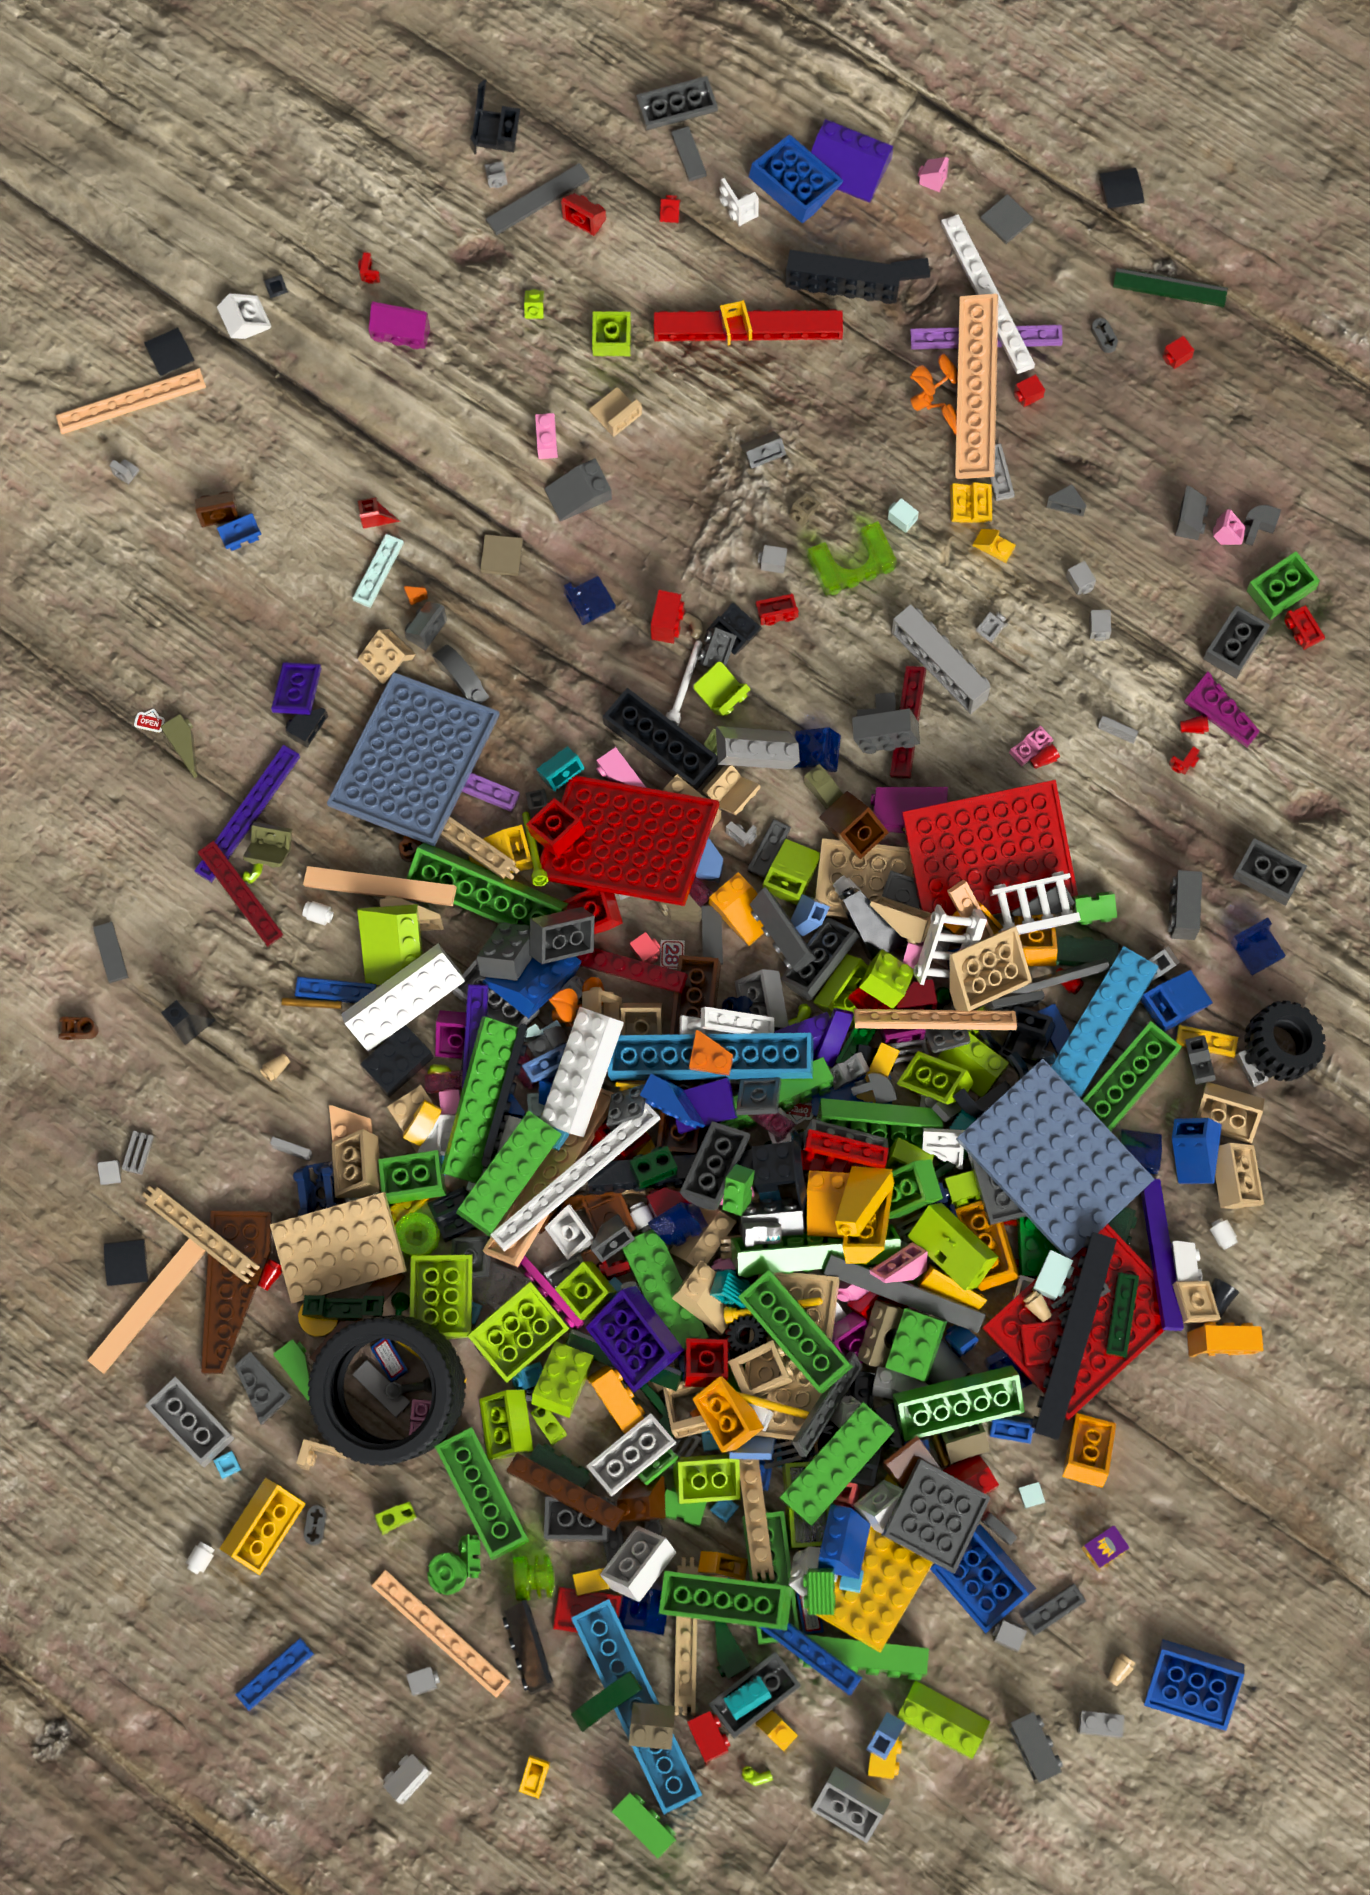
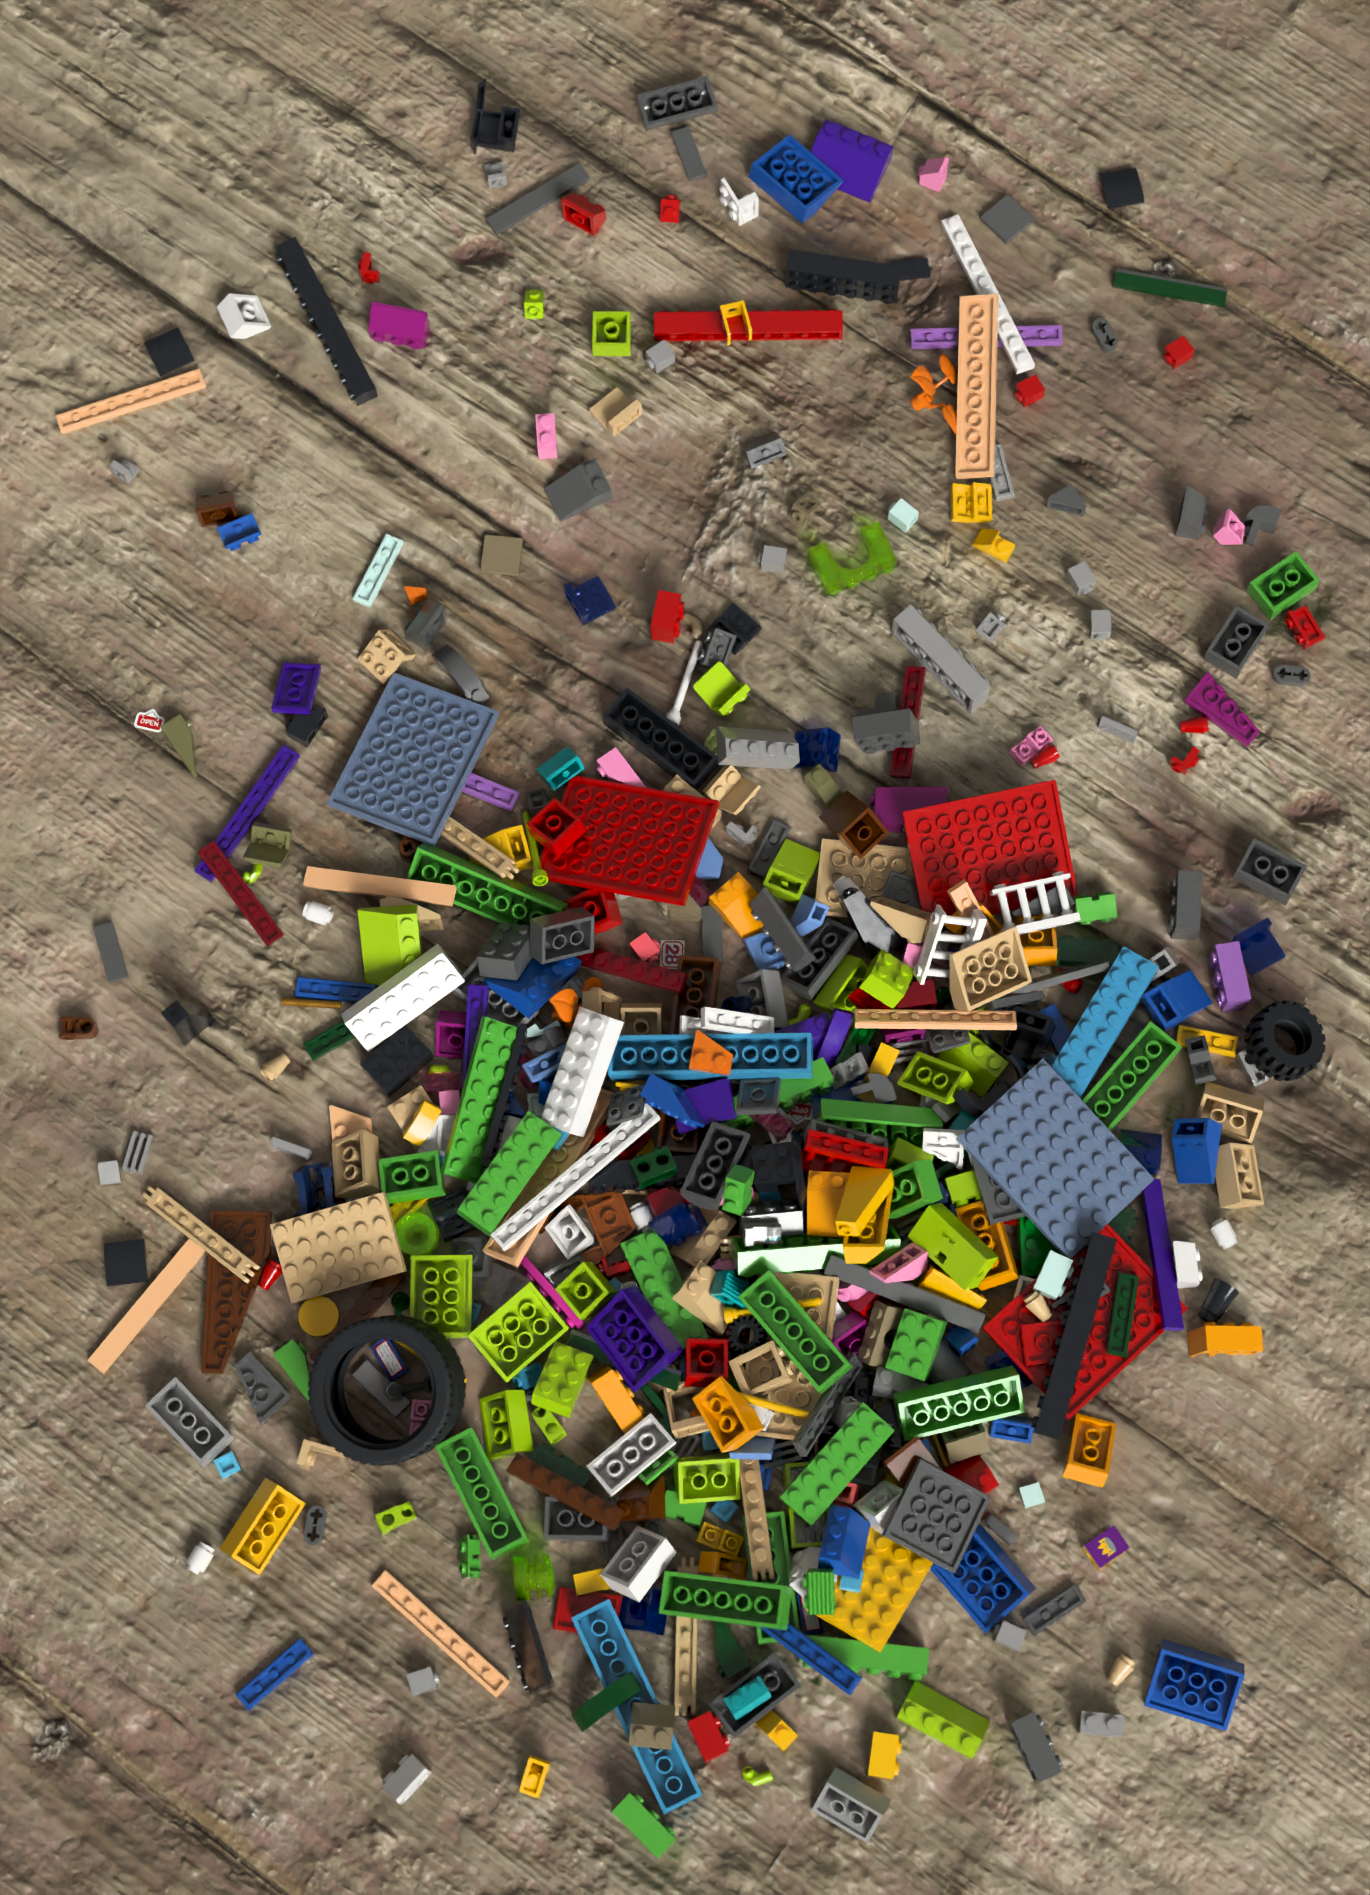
black slope [263,274,288,299] -> none
dark green slope [302,1295,385,1321] -> none
red slope [358,497,400,529] -> none
bright green tile [427,1553,467,1595] -> none
dark grey slope [591,1214,635,1262] -> none
red bracket [756,594,799,626] -> none
medium blue slope [866,1712,905,1761] -> none
tan tile [1172,1281,1220,1323] -> none
none -> black brick [275,237,378,406]
none -> dark green tile [303,1021,356,1062]
none -> light grey brick [645,340,675,374]
none -> yellow slope [695,1522,744,1557]
none -> medium blue tile [743,932,786,971]
none -> medium lavender brick [1208,941,1251,1013]
none -> dark grey beam [1272,665,1311,686]

